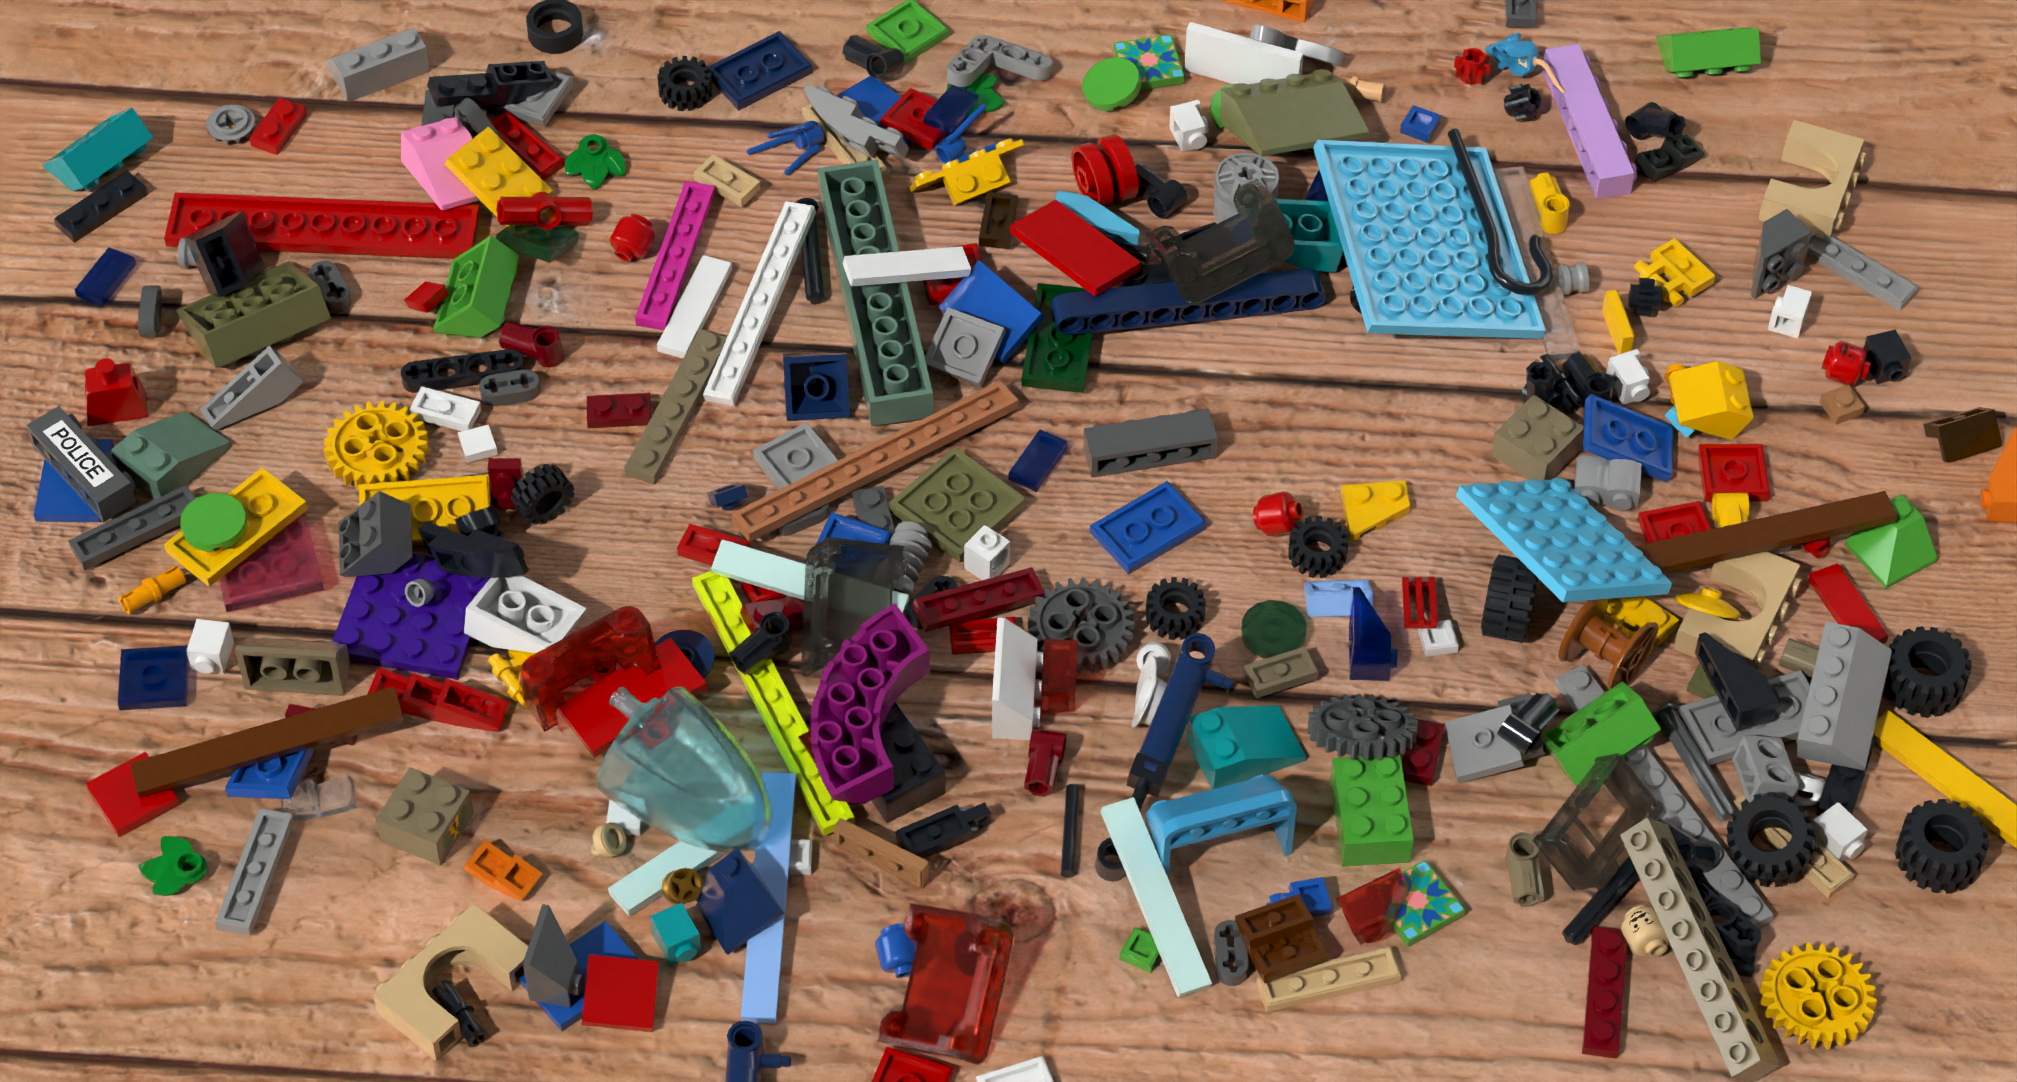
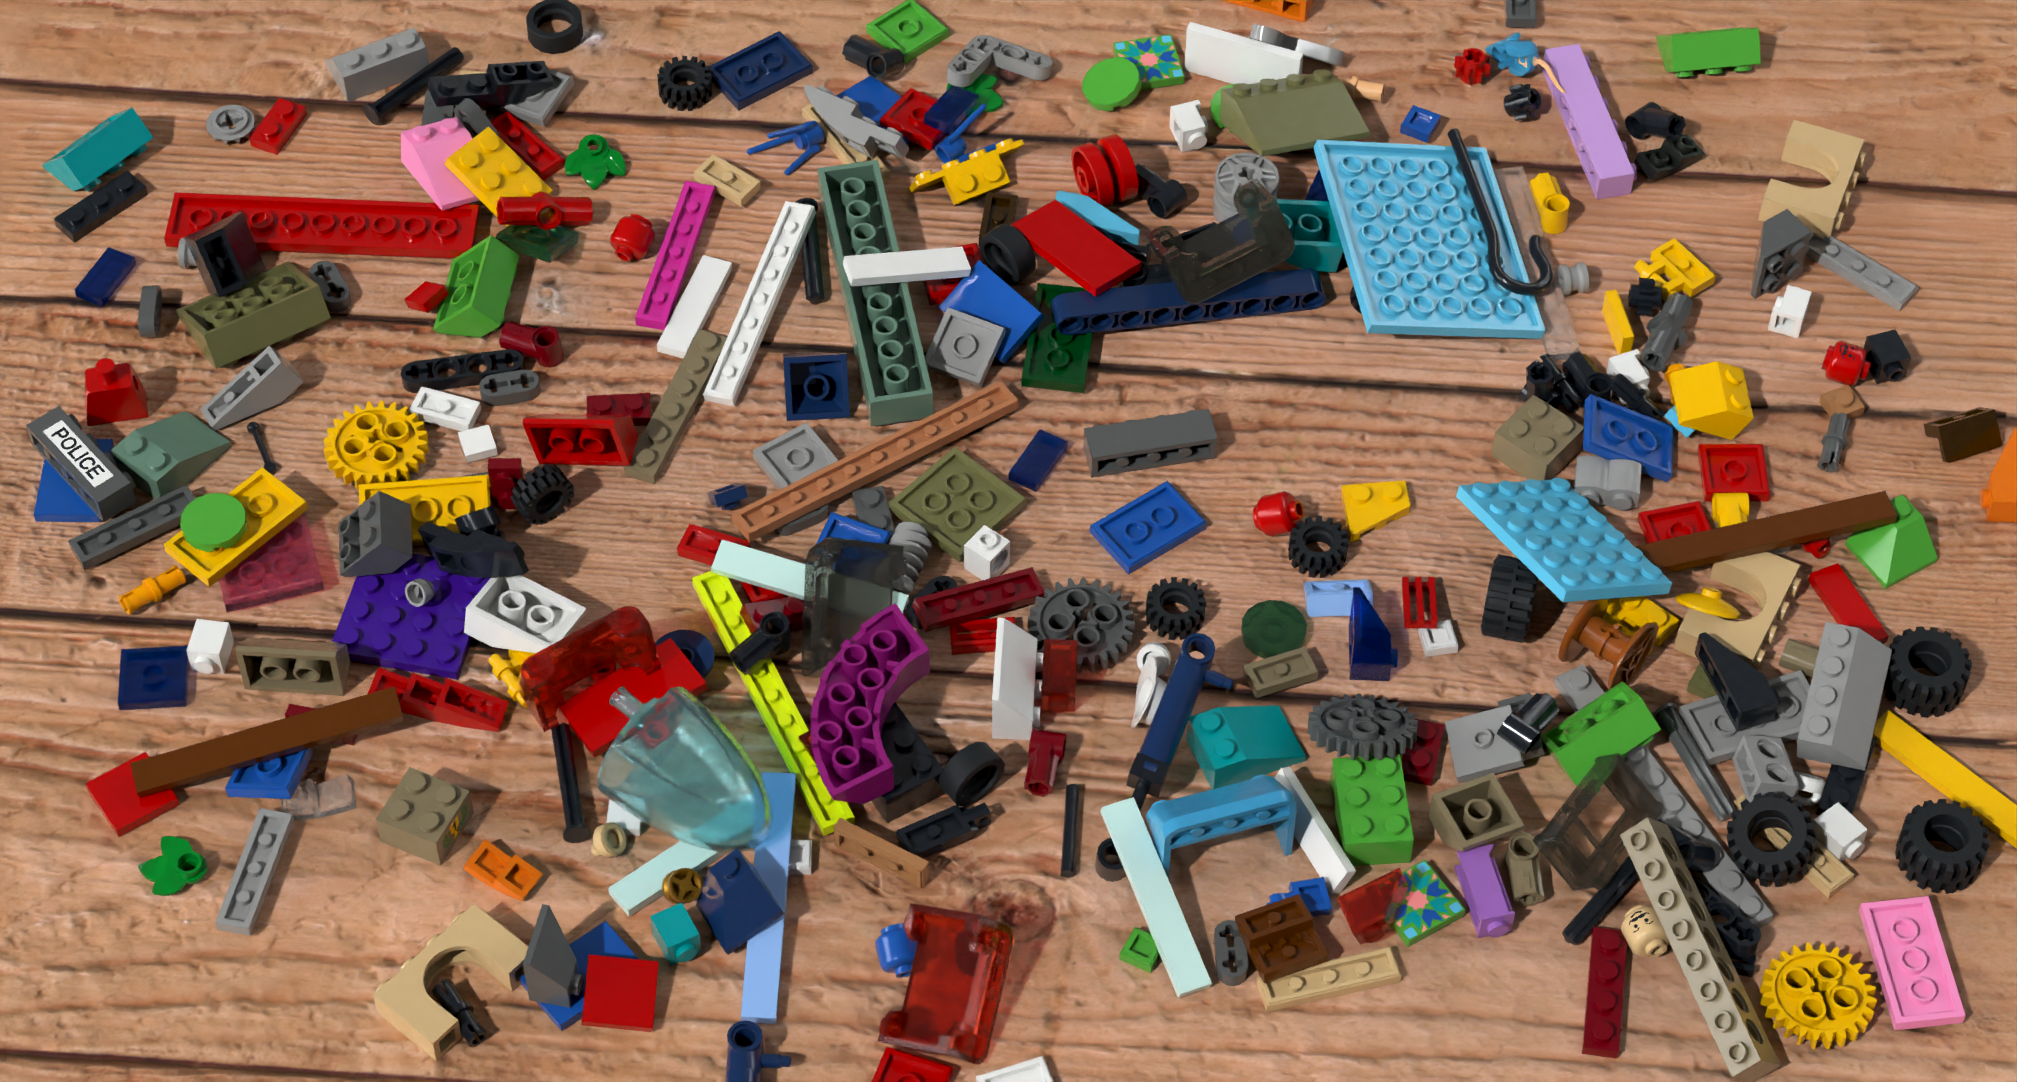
none -> black hinge [247,422,277,475]
none -> black axle [363,47,464,125]
none -> red slope [522,413,638,466]
none -> black axle [551,723,590,843]
none -> black tyre [939,742,1005,807]
none -> black tyre [980,224,1036,285]
none -> white tile [1274,767,1356,894]
none -> dark tan slope [1429,773,1525,852]
none -> medium lavender window [1454,844,1515,938]
none -> black axle [1609,373,1665,421]
none -> dark grey piece [1640,292,1693,372]
none -> dark grey axle [1817,412,1850,473]
none -> bright pink plate [1859,896,1966,1031]

